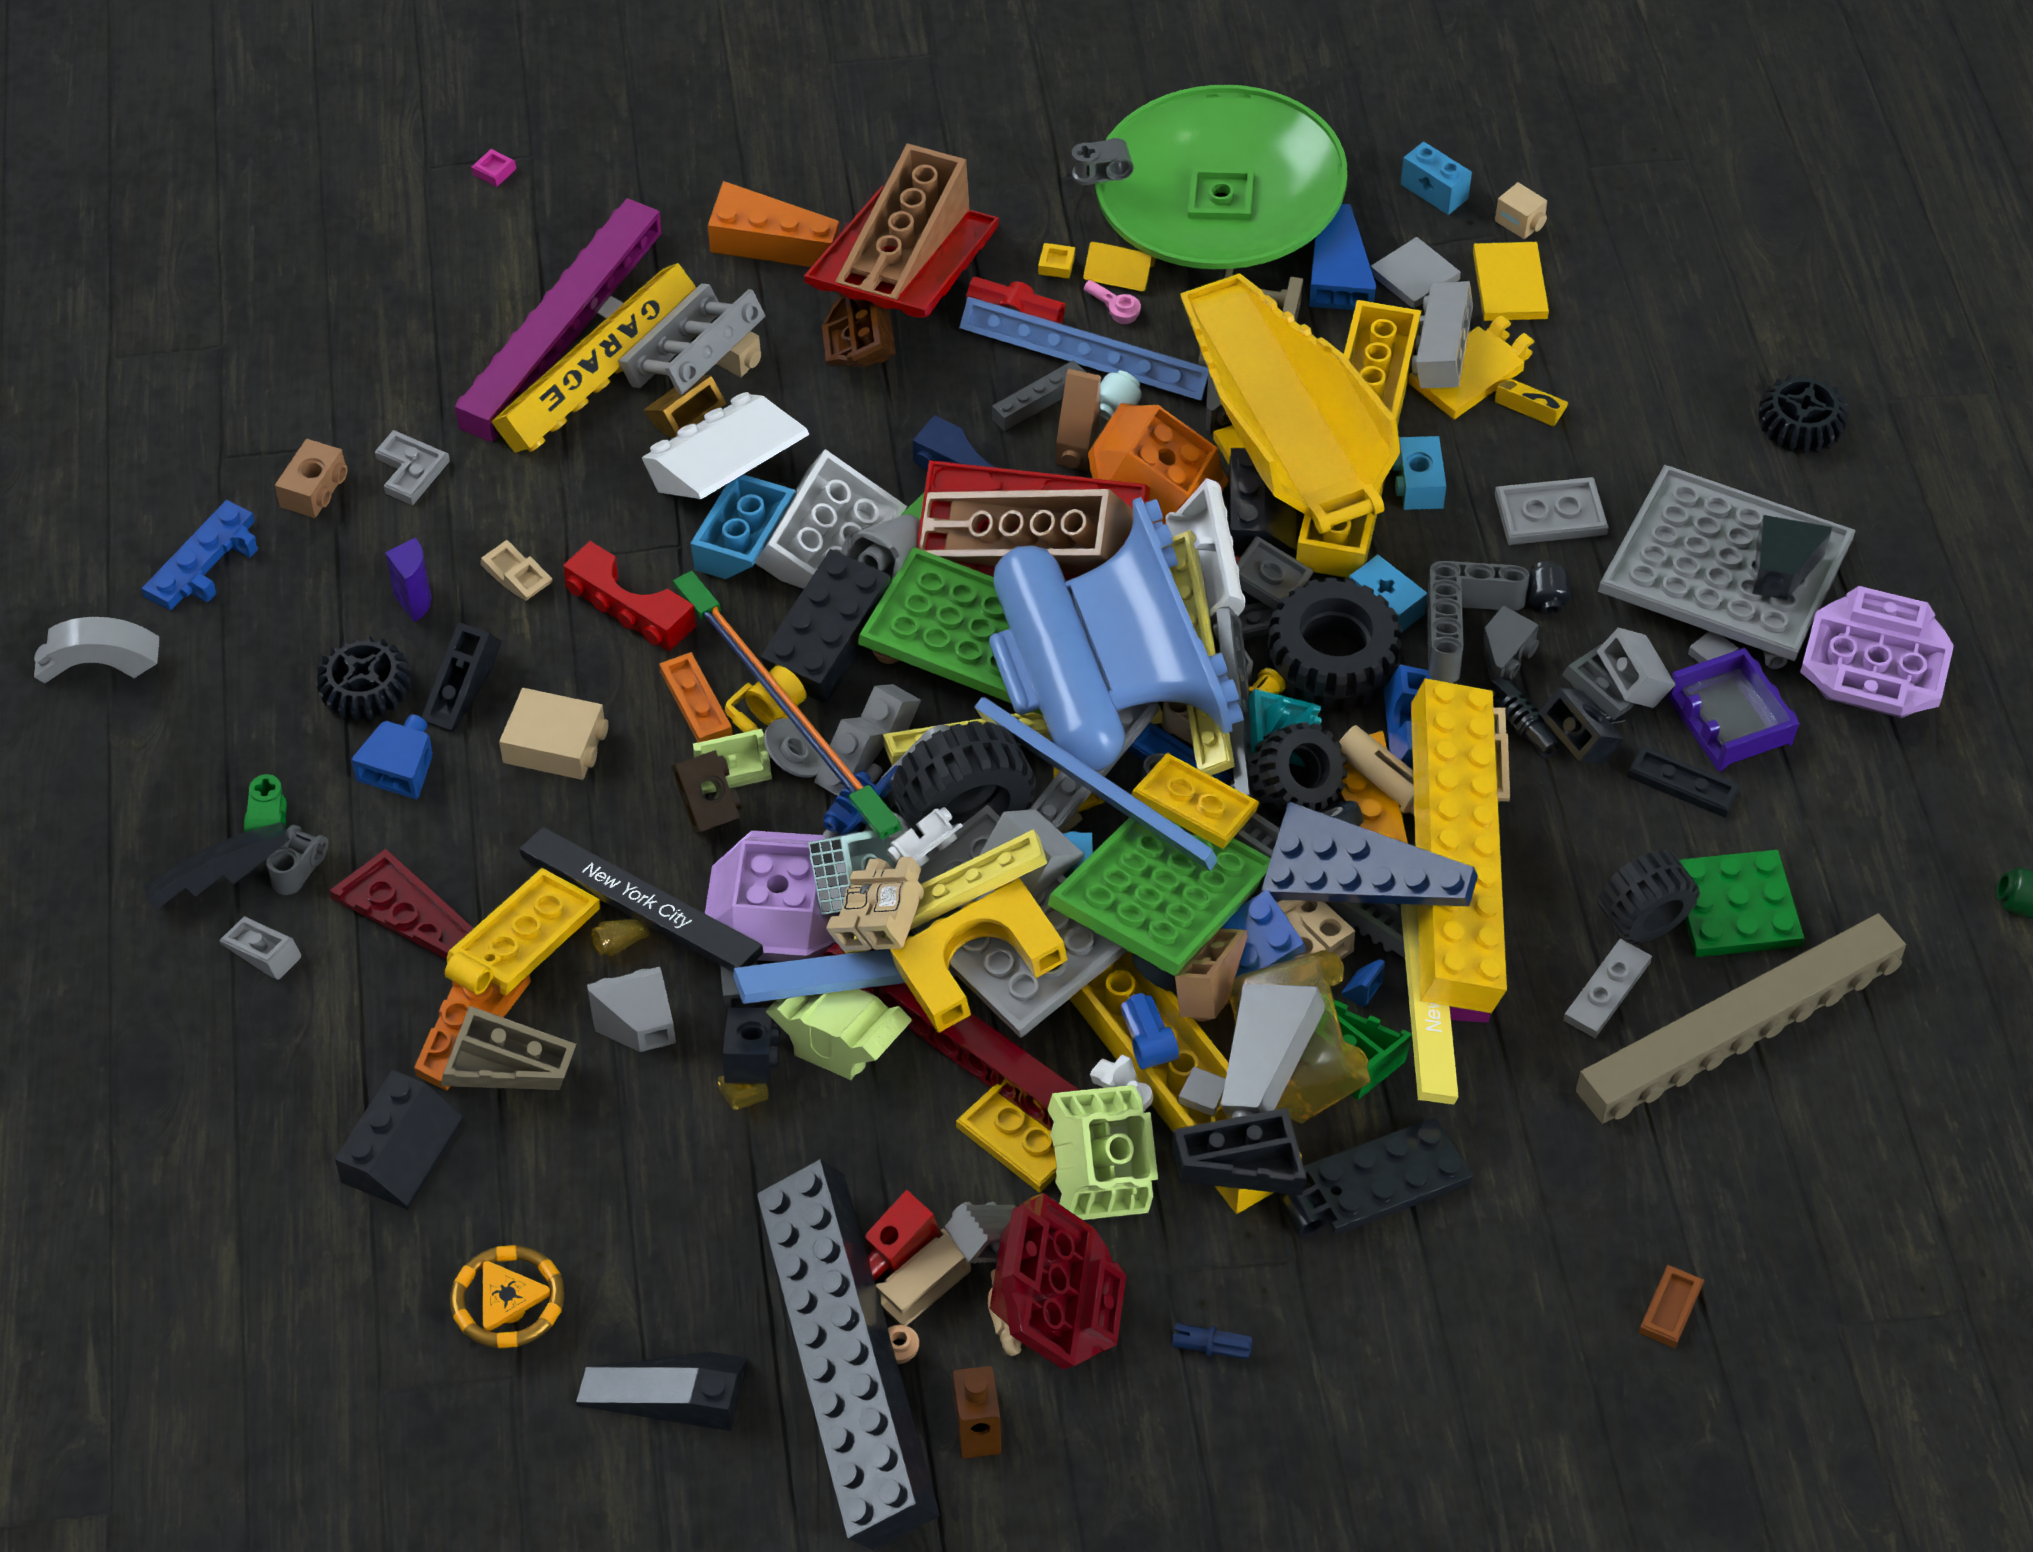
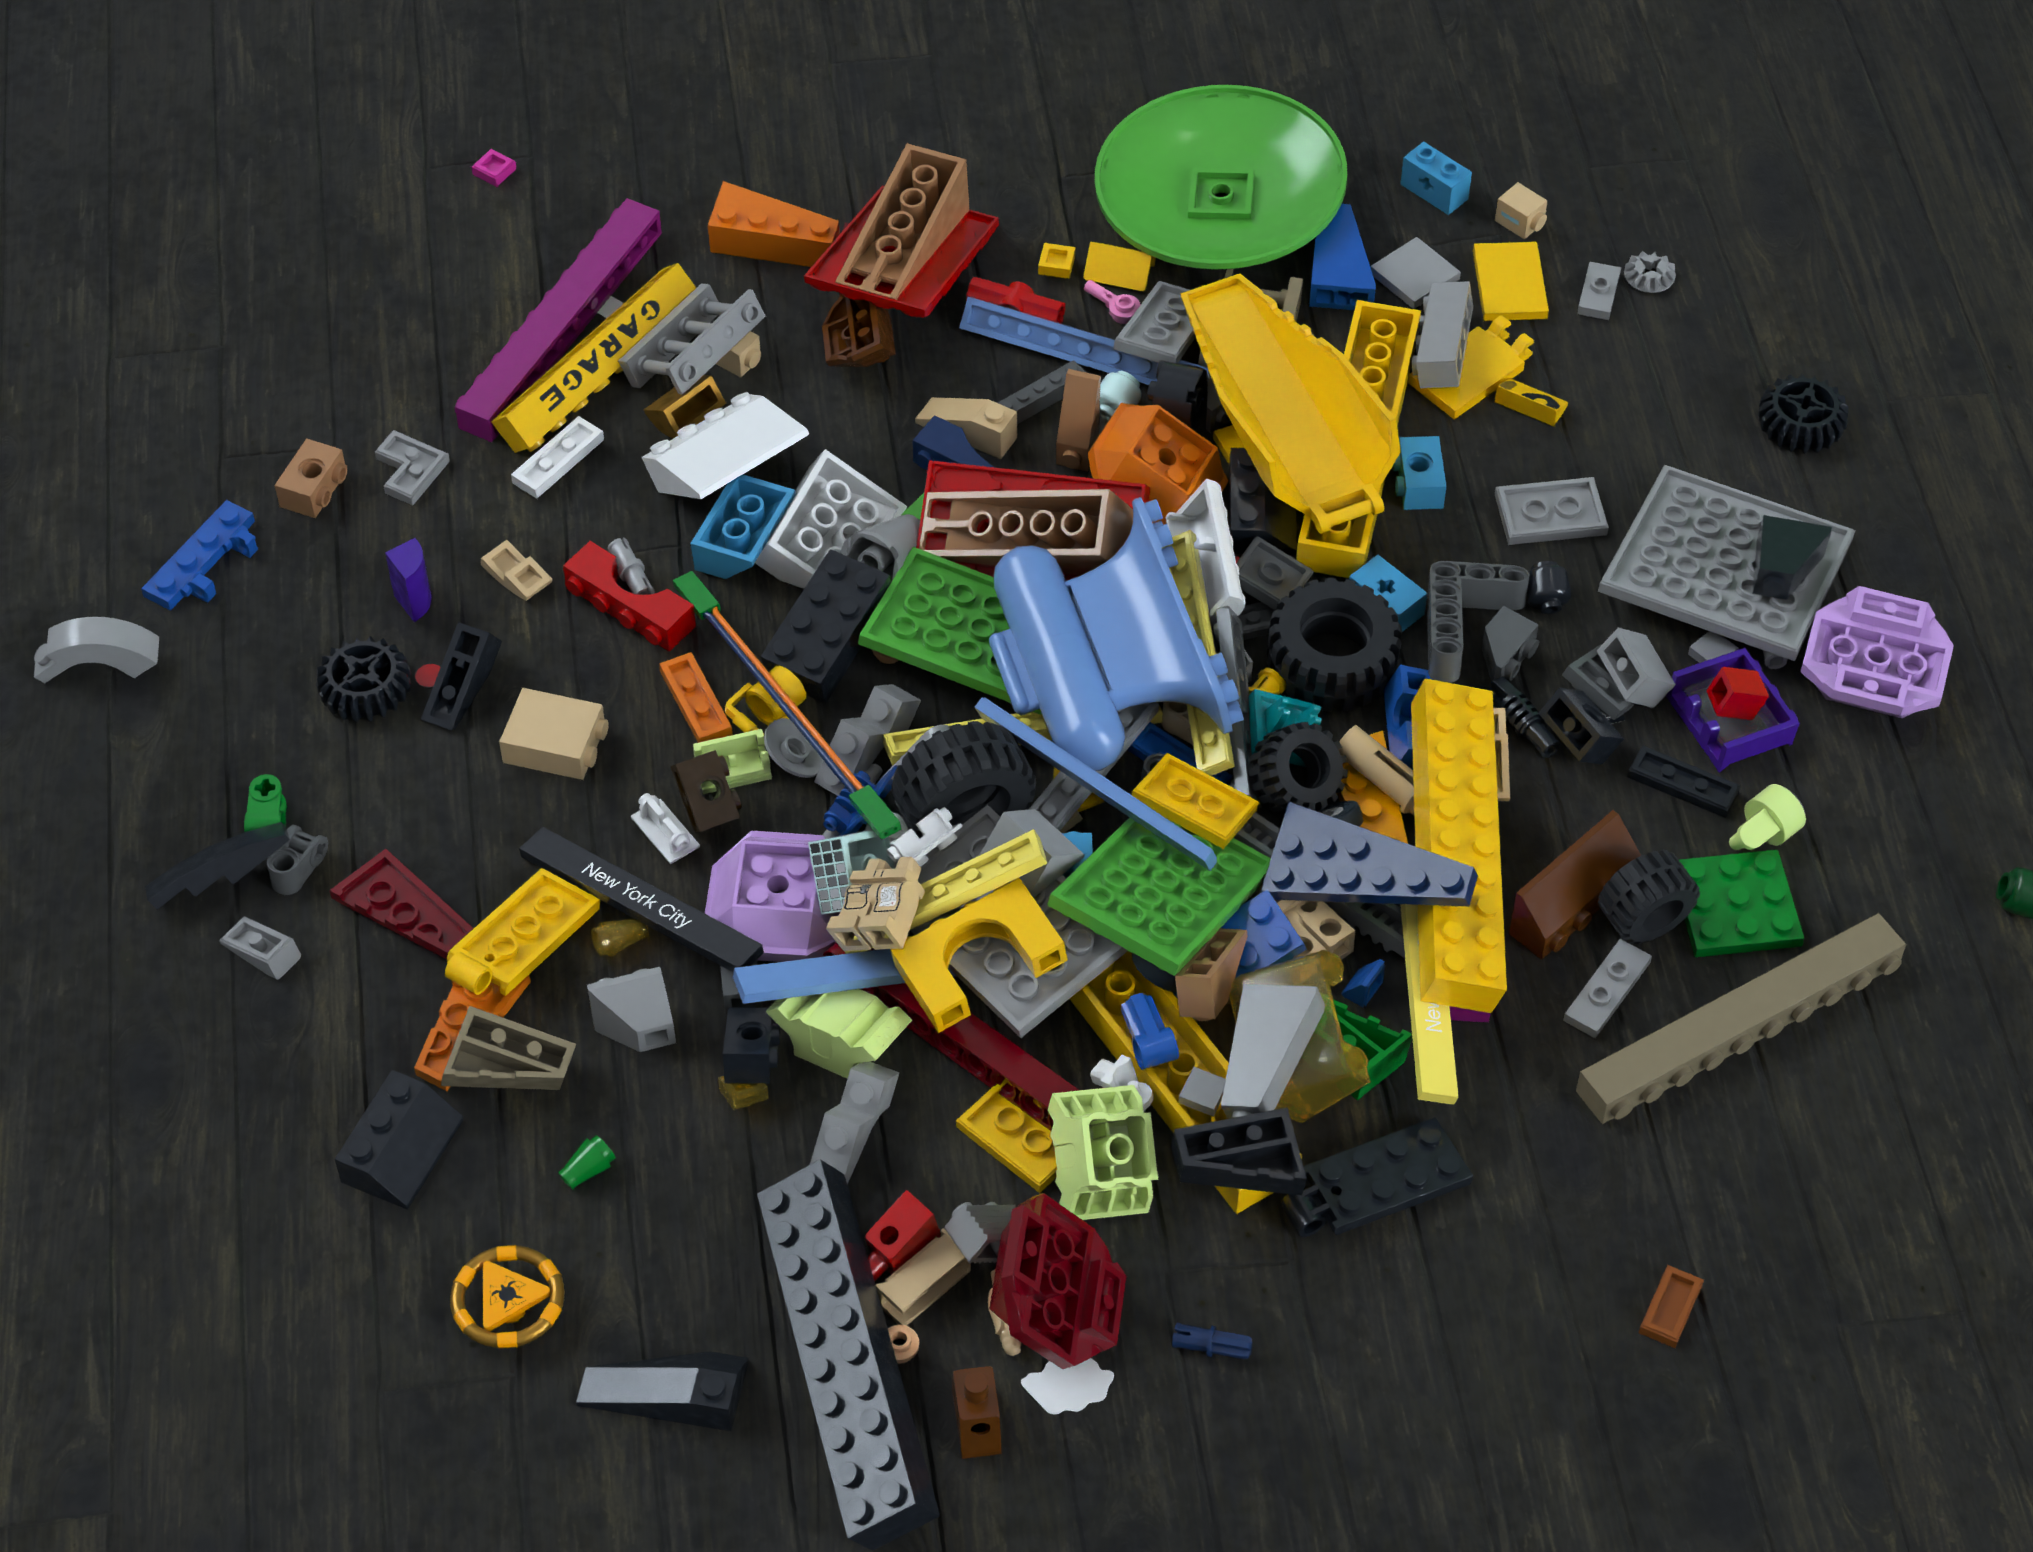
blue torso [351,715,433,800] -> none
dark grey piece [1072,138,1134,185] -> none
none -> red sticker [415,664,441,687]
none -> white plate [511,416,604,499]
none -> green cone [558,1135,616,1190]
none -> light grey pin [608,538,655,595]
none -> white hinge [631,793,700,864]
none -> light grey arch [810,1062,899,1184]
none -> tan slope [915,397,1017,459]
none -> white sticker [1021,1358,1114,1415]
none -> light grey tile [1114,281,1196,363]
none -> black brick [1147,360,1208,432]
none -> reddish brown slope [1509,810,1641,960]
none -> light grey plate [1577,262,1621,320]
none -> light grey gear [1624,251,1676,293]
none -> red brick [1706,667,1769,720]
none -> yellowish green piece [1729,784,1806,850]

